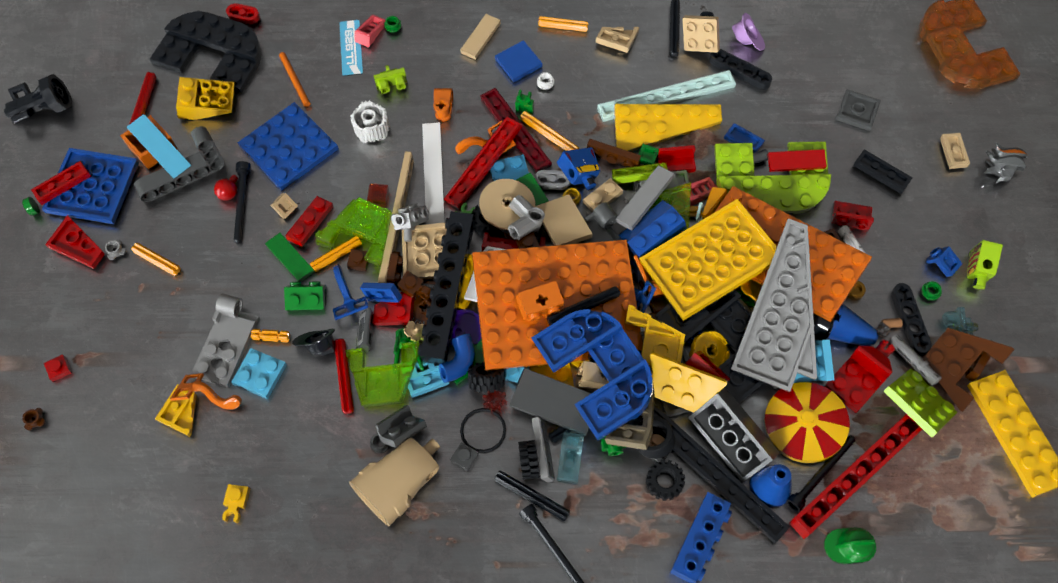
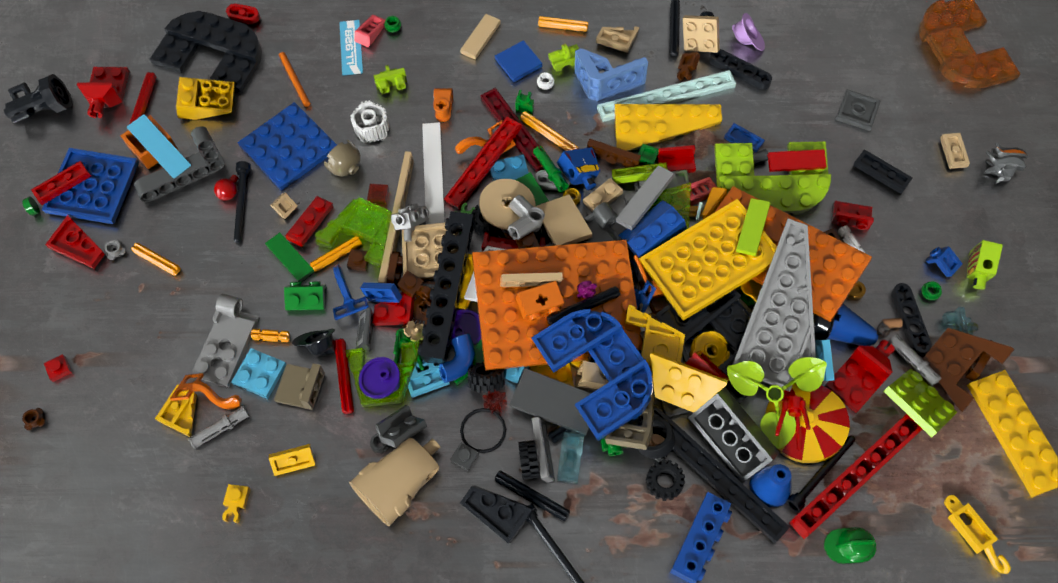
none -> red plate [77,67,130,118]
none -> light grey pin [188,406,250,449]
none -> yellow plate [269,444,316,476]
none -> dark tan bracket [274,363,325,410]
none -> dark tan cylinder [324,140,361,177]
none -> dark purple piece [359,357,400,399]
none -> black wing [460,485,535,543]
none -> tan tile [500,272,563,287]
none -> green pin [533,146,569,192]
none -> lime hips [548,44,579,72]
none -> medium blue bracket [574,48,648,101]
none -> magenta plate [577,281,597,299]
none -> reddish brown plate [677,52,700,82]
none -> lime plant [727,357,827,449]
none -> lime tile [736,198,770,256]
none -> red plant [775,396,811,451]
none -> yellow piece [944,495,1011,574]

